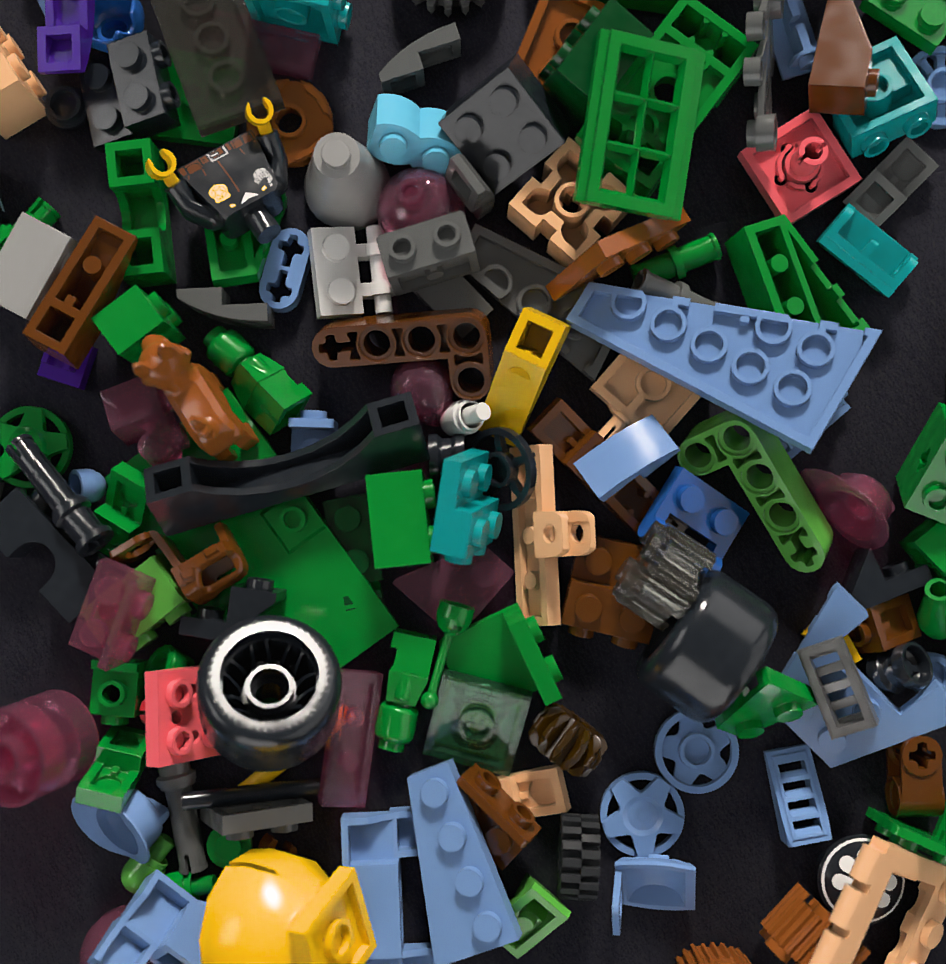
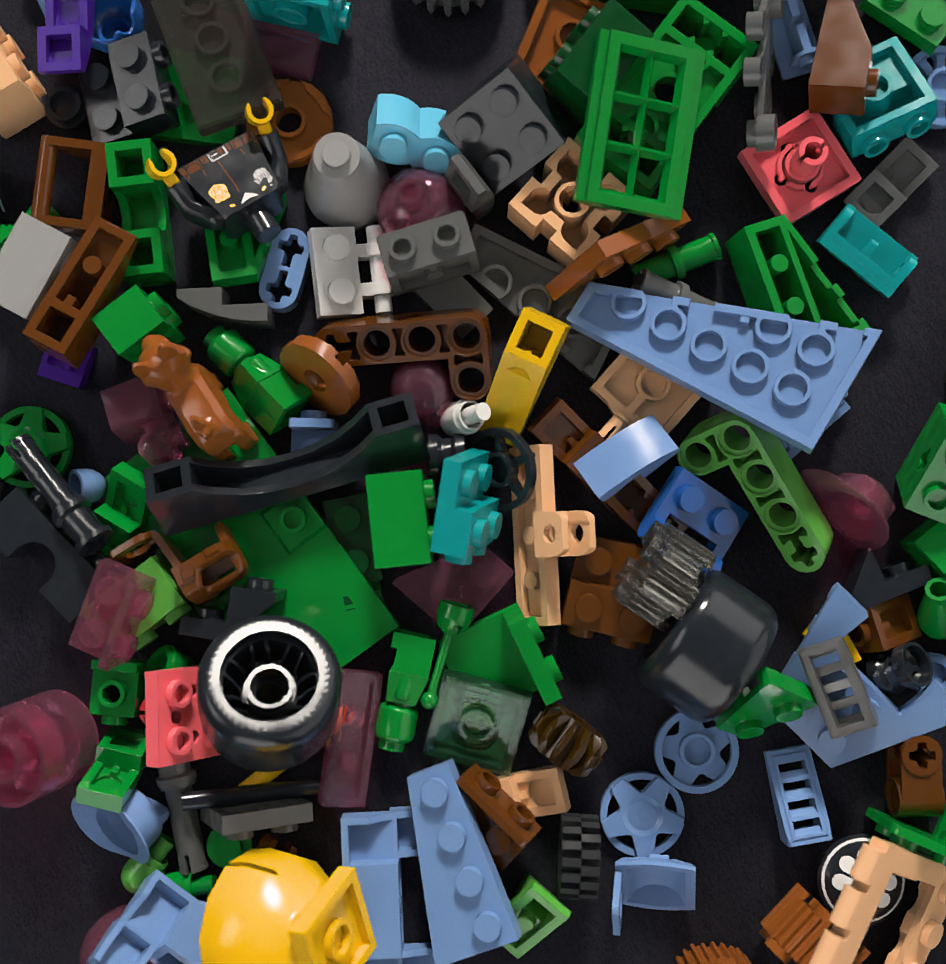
dark grey slope [379,22,461,95] -> none
none -> reddish brown tile [30,135,116,237]
none -> dark orange tile [279,335,360,416]

